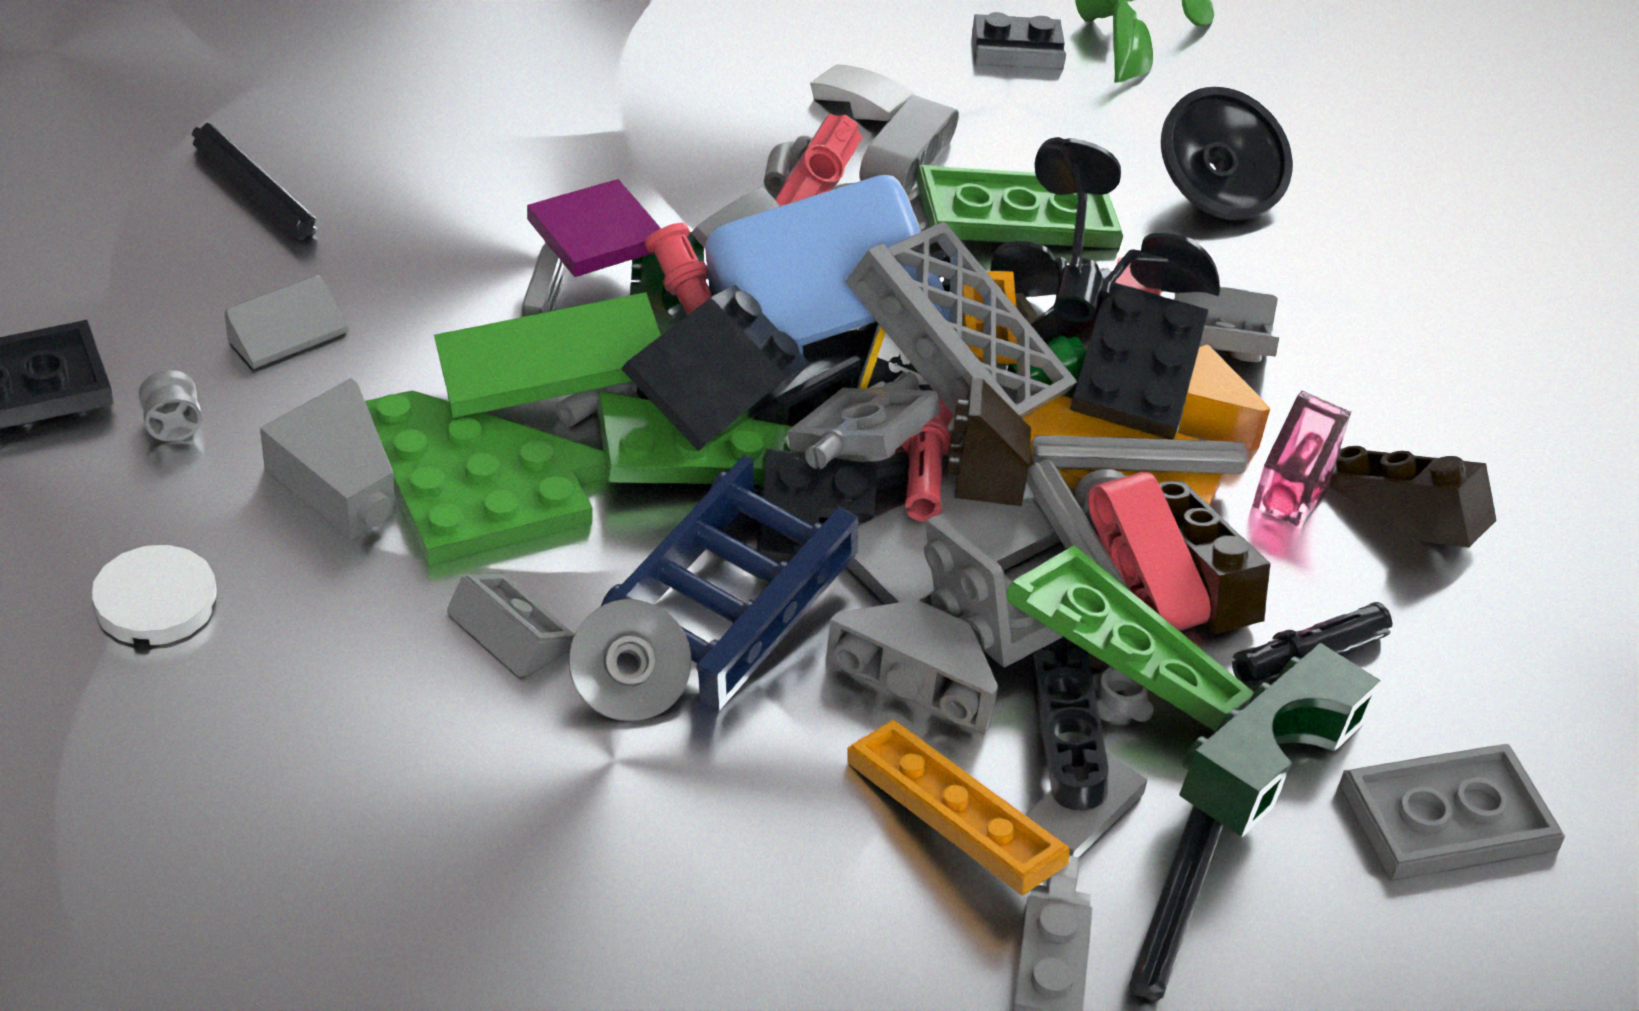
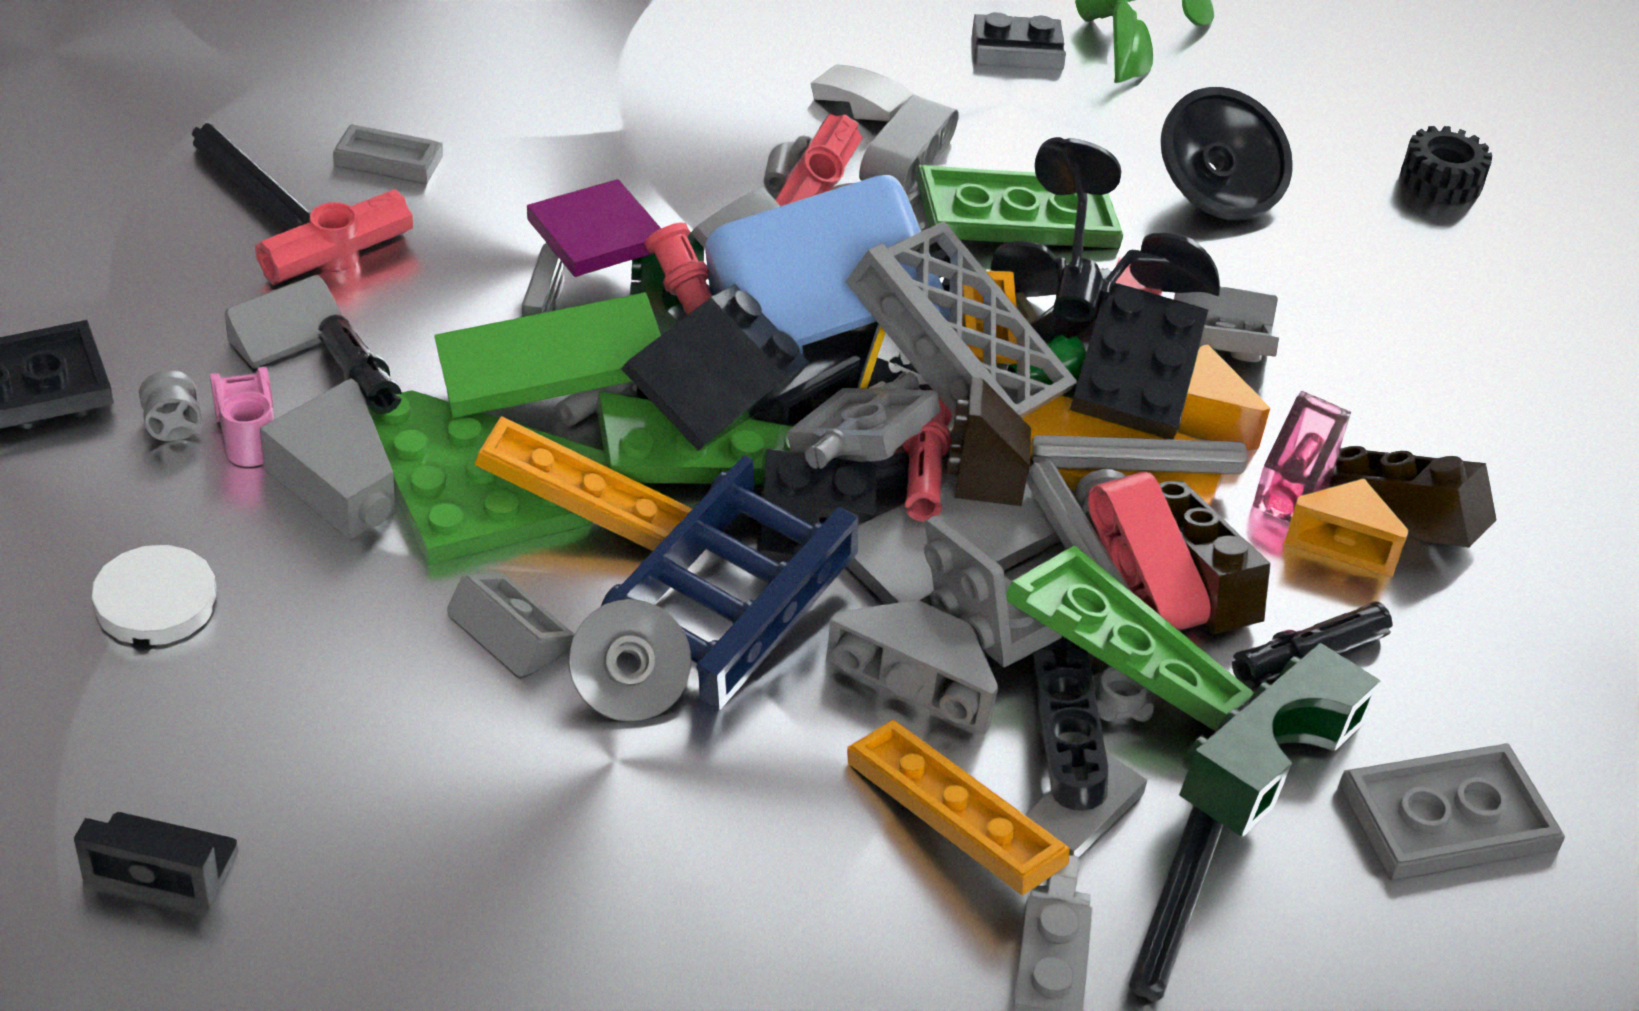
none -> black panel [73,812,238,909]
none -> bright pink piece [210,367,274,467]
none -> coral piece [255,189,413,286]
none -> black pin [318,315,402,414]
none -> light grey tile [333,124,443,184]
none -> light orange tile [474,416,692,551]
none -> light orange slope [1284,479,1409,577]
none -> black tyre [1400,125,1493,205]

